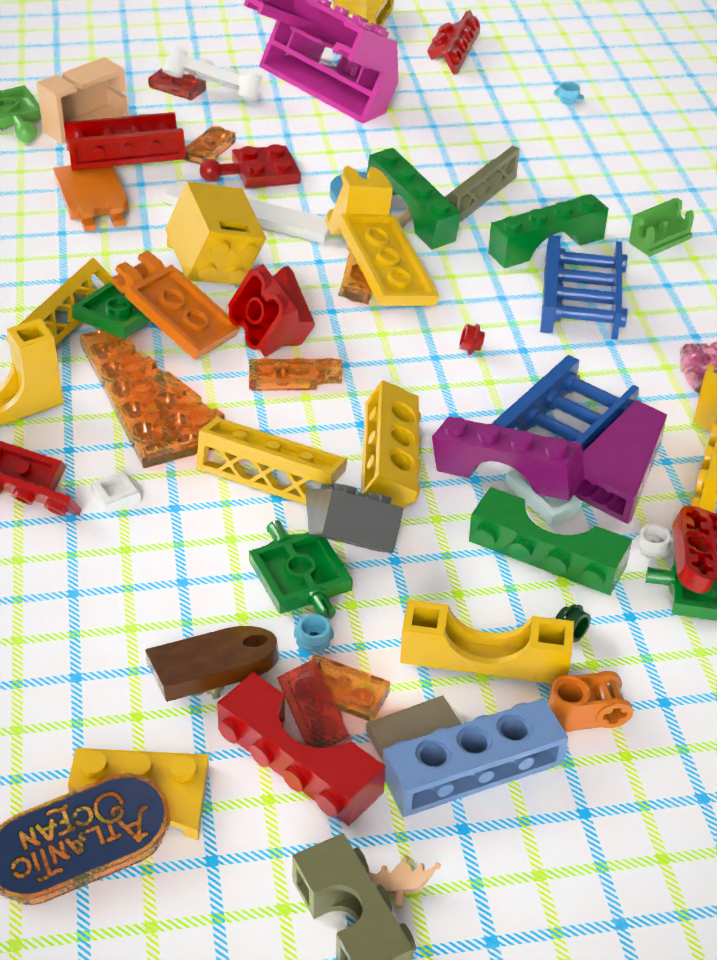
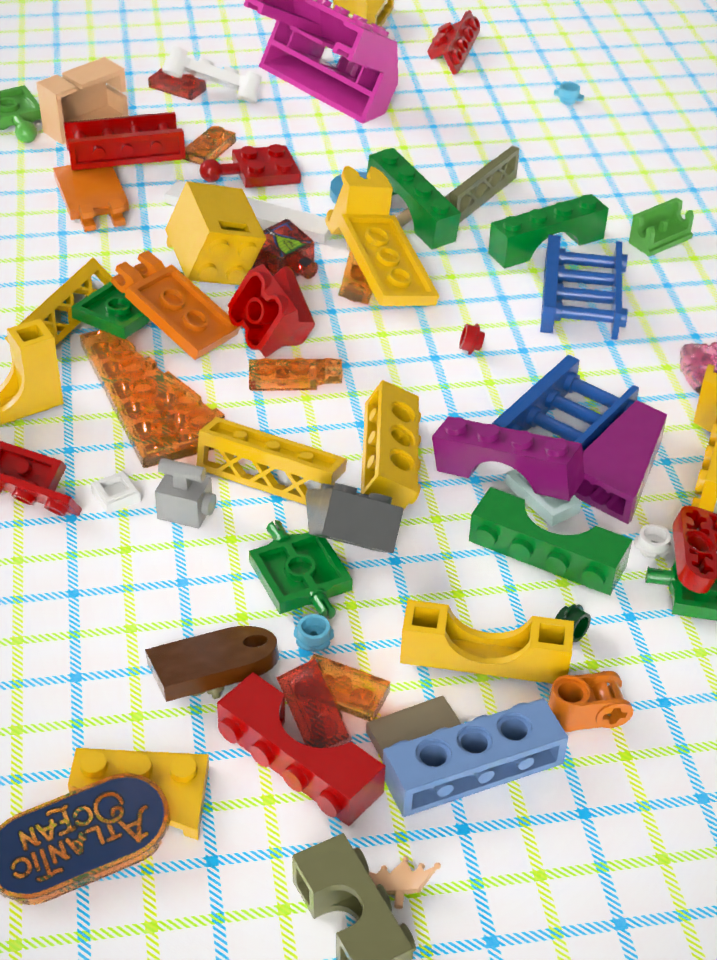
none -> light grey brick [155,458,216,529]
none -> clear red torso [251,219,318,279]

